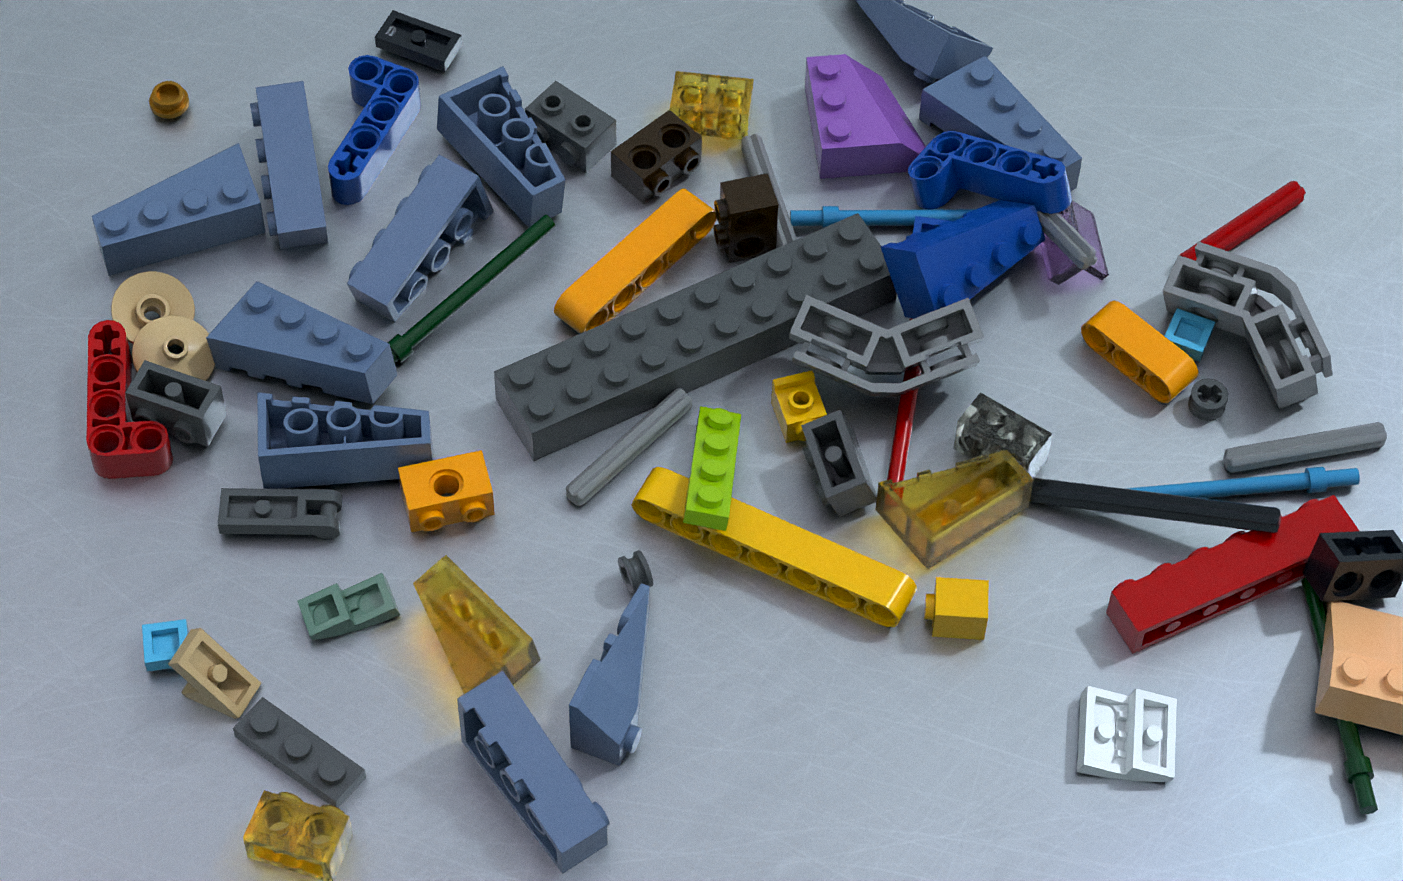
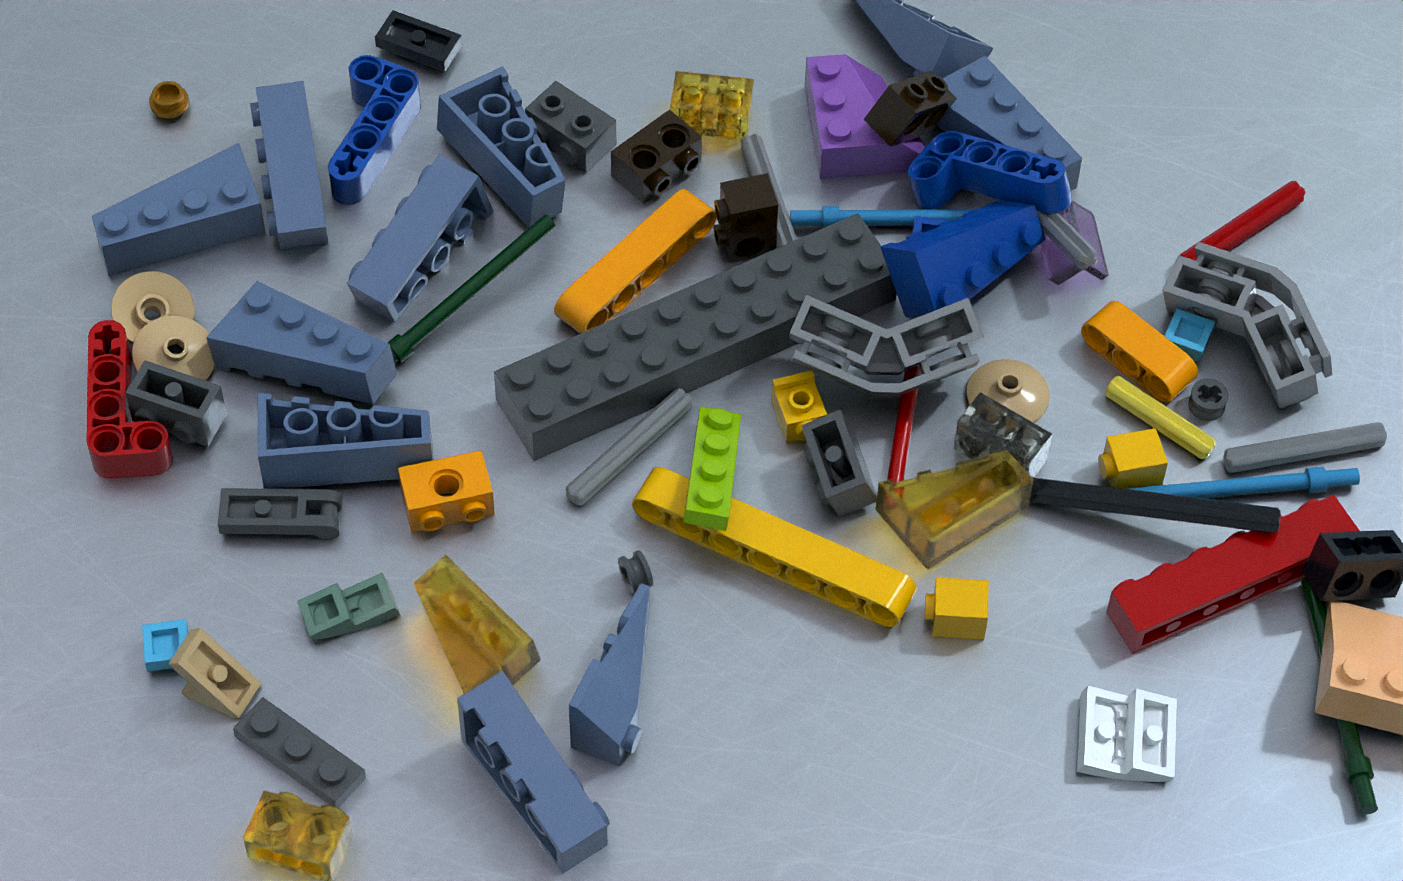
none -> dark brown brick [864,71,957,147]
none -> tan dish [966,359,1050,431]
none -> yellow brick [1098,428,1168,489]
none -> light yellow axle [1105,376,1216,460]

